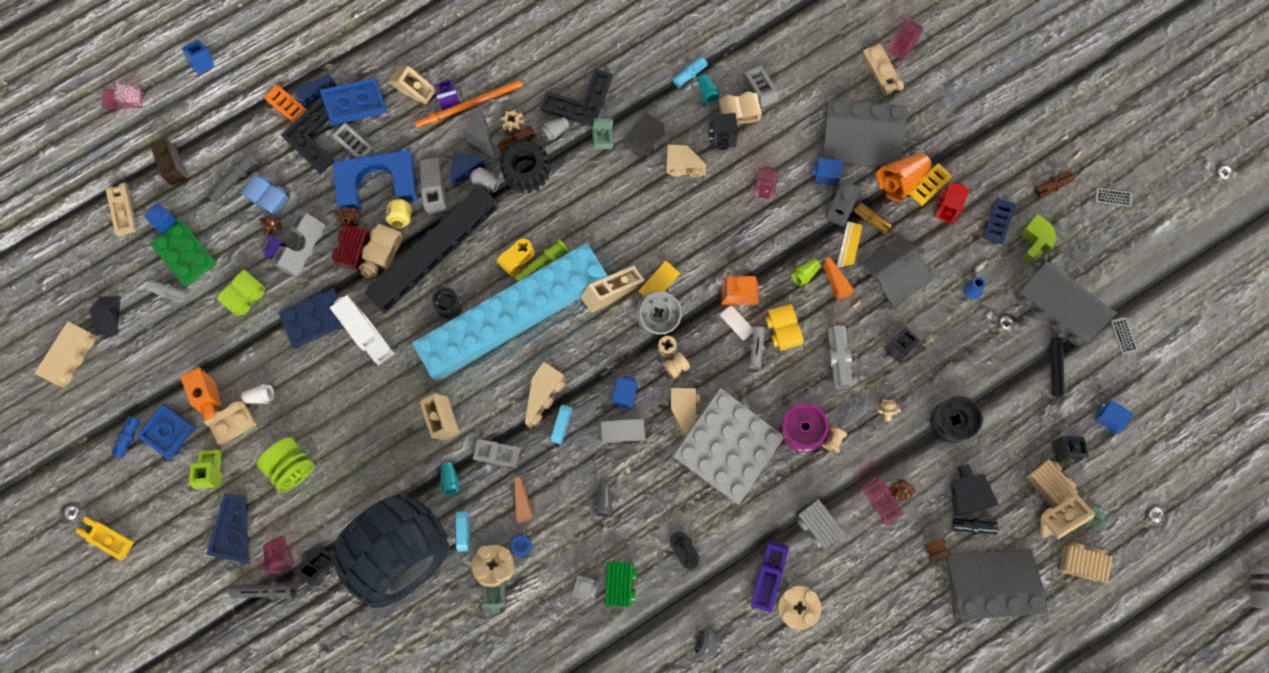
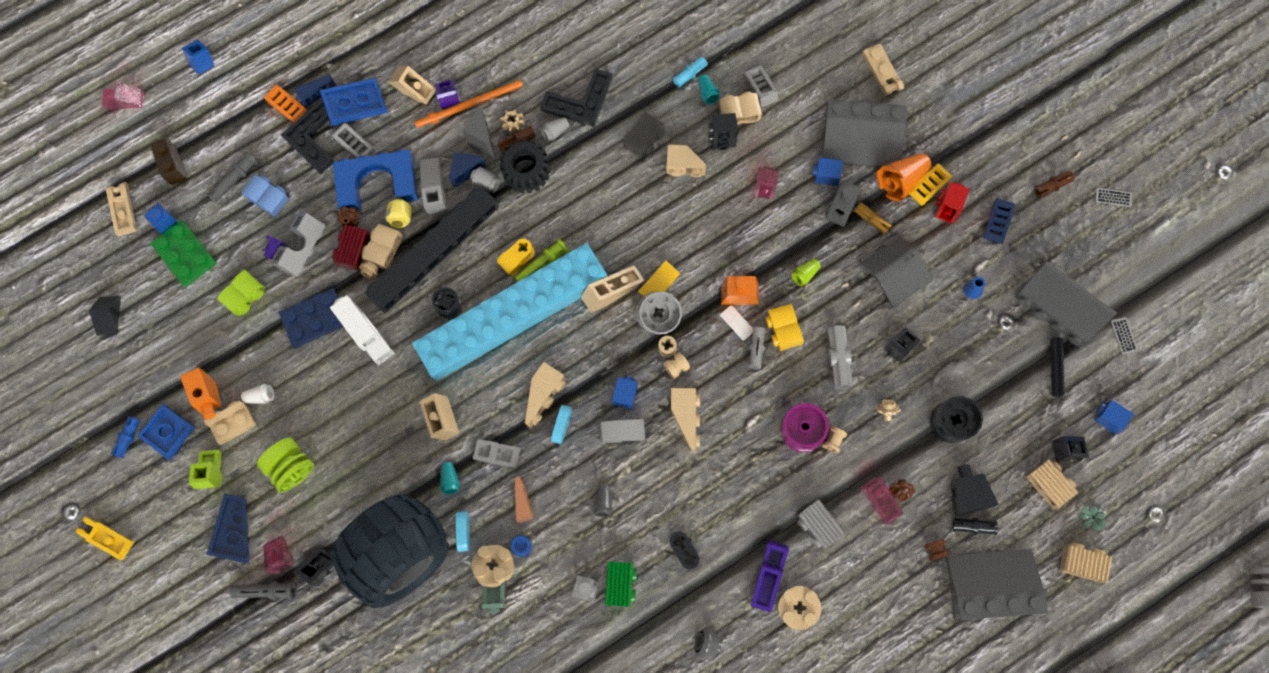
tan brick [35,321,97,388] -> none
light grey axle [146,280,187,302] -> none
reddish brown plant [259,214,283,235] -> none
sand green bracket [592,118,613,149] -> none
light grey plate [671,388,783,505] -> none
orange slope [823,257,854,300] -> none
yellow sticker [837,222,863,267] -> none
clear pink slope [887,17,924,61] -> none
lime brick [1021,214,1056,264] -> none
tan bracket [1041,495,1095,539] -> none

